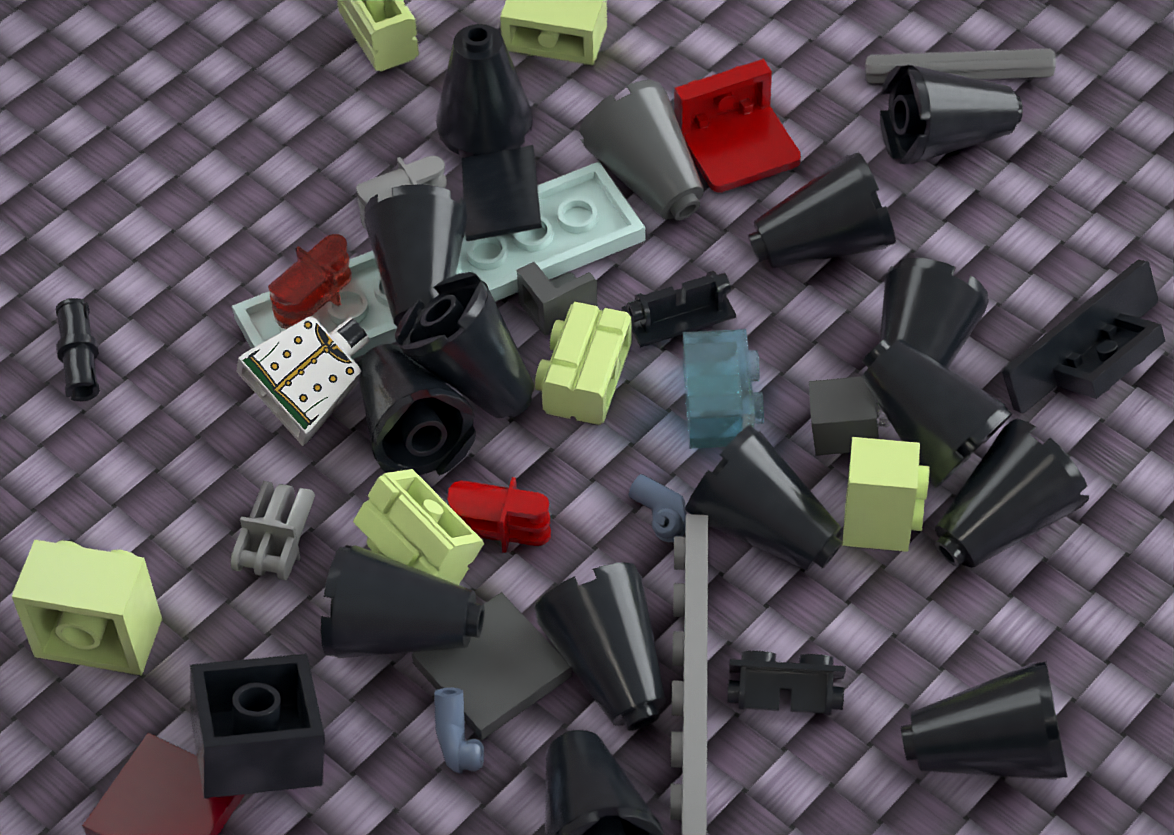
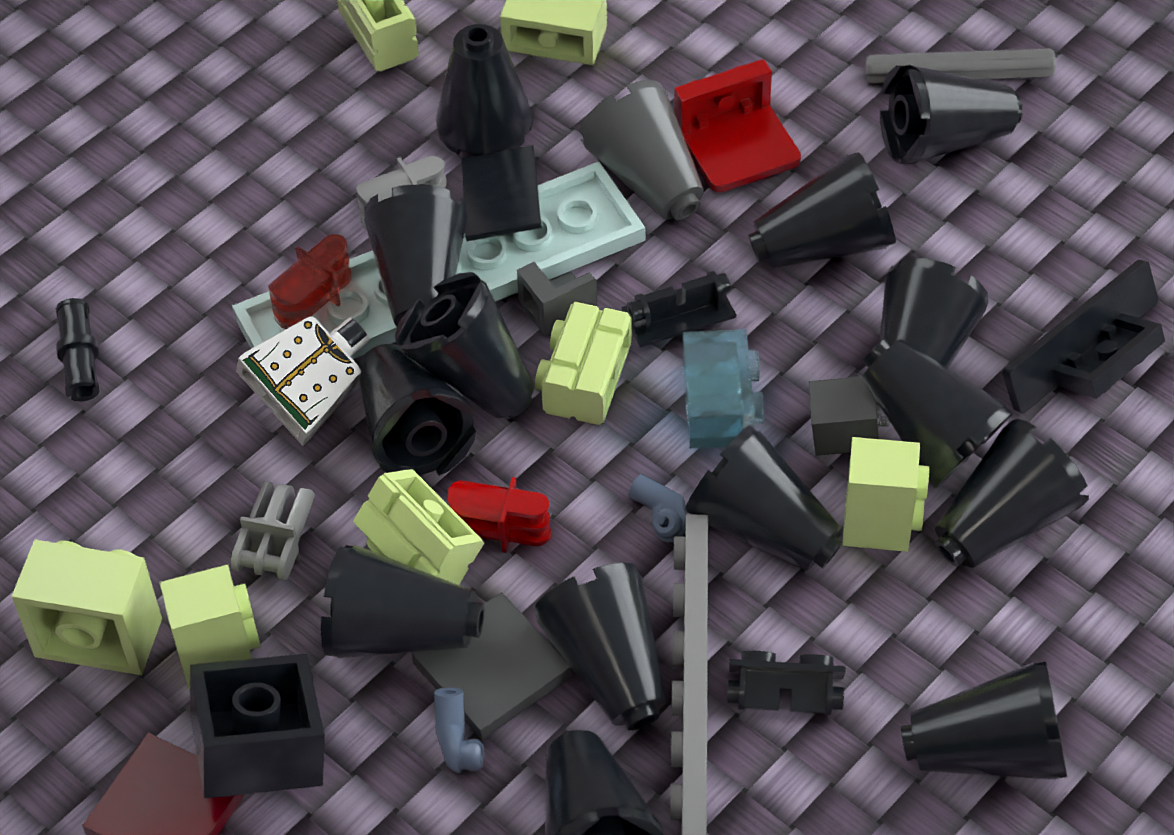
none -> yellowish green brick [160,564,261,689]

